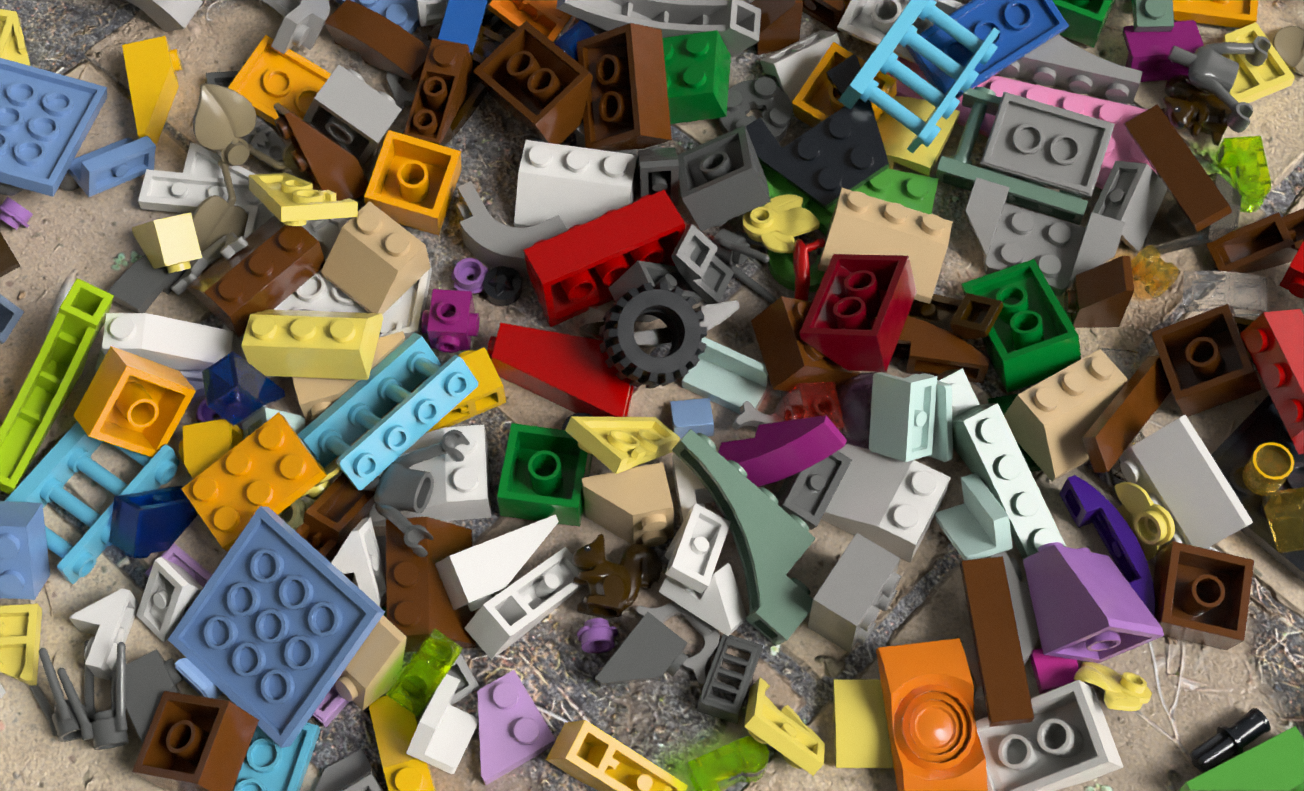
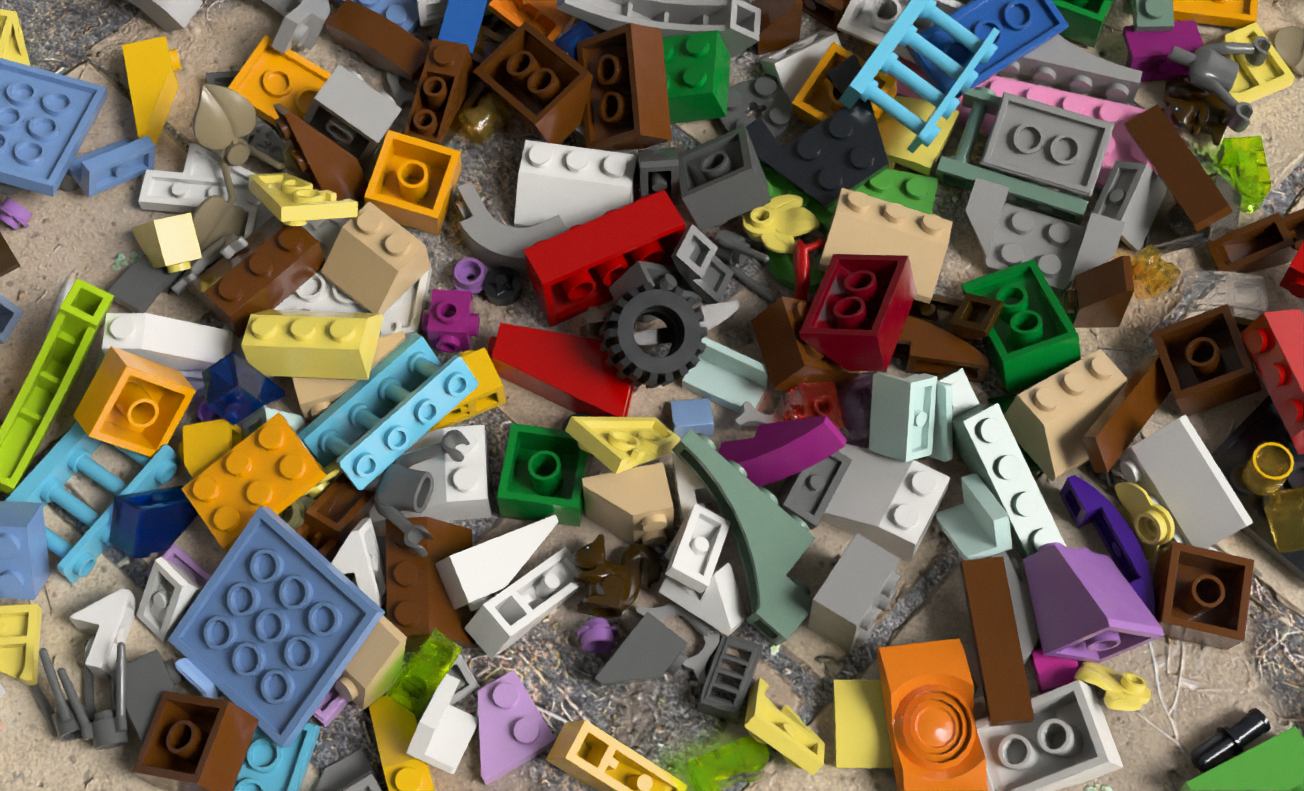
none -> clear yellow wheel [459,93,511,145]

